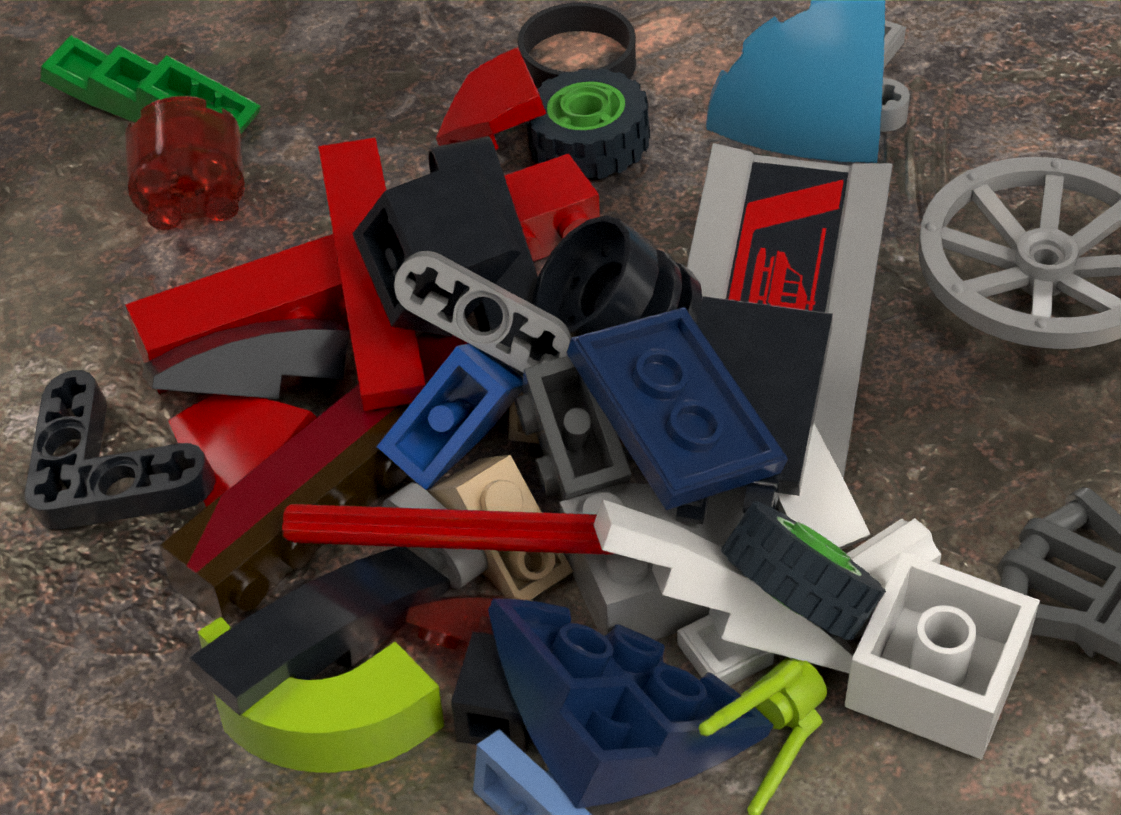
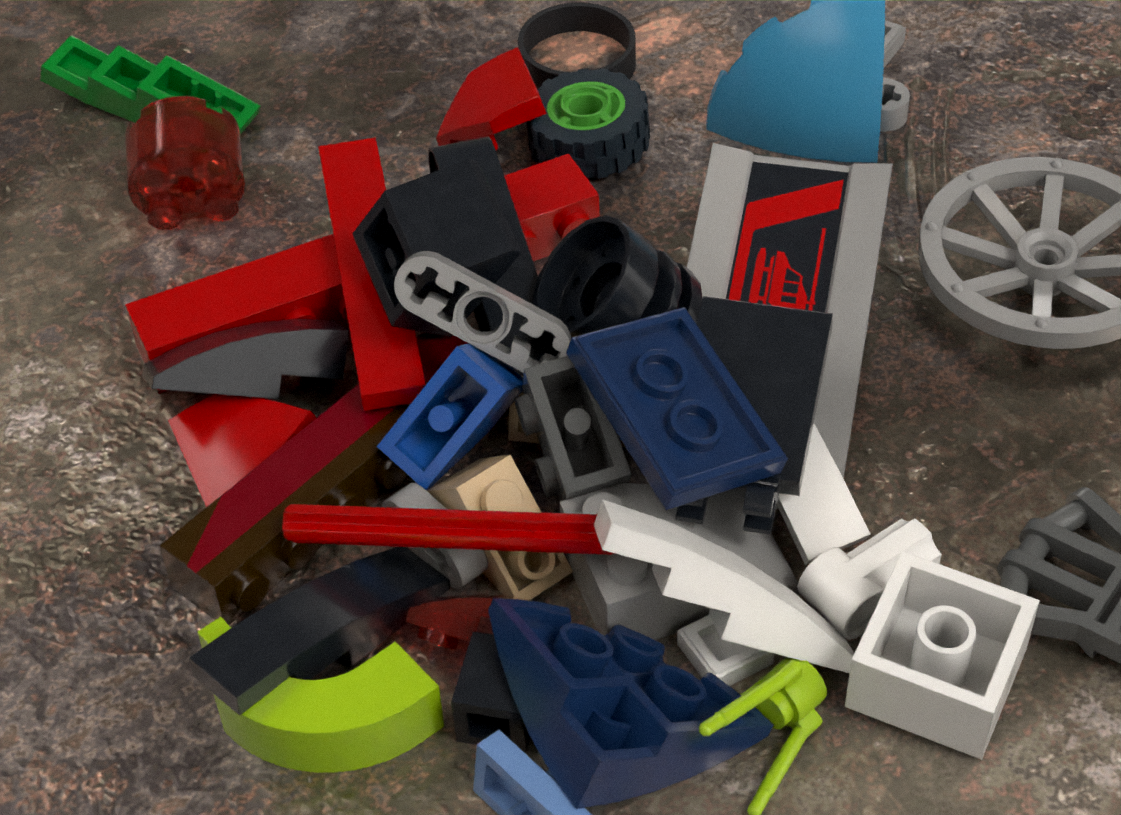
black beam [25,370,216,530] -> none
black wheel [721,501,886,640] -> none

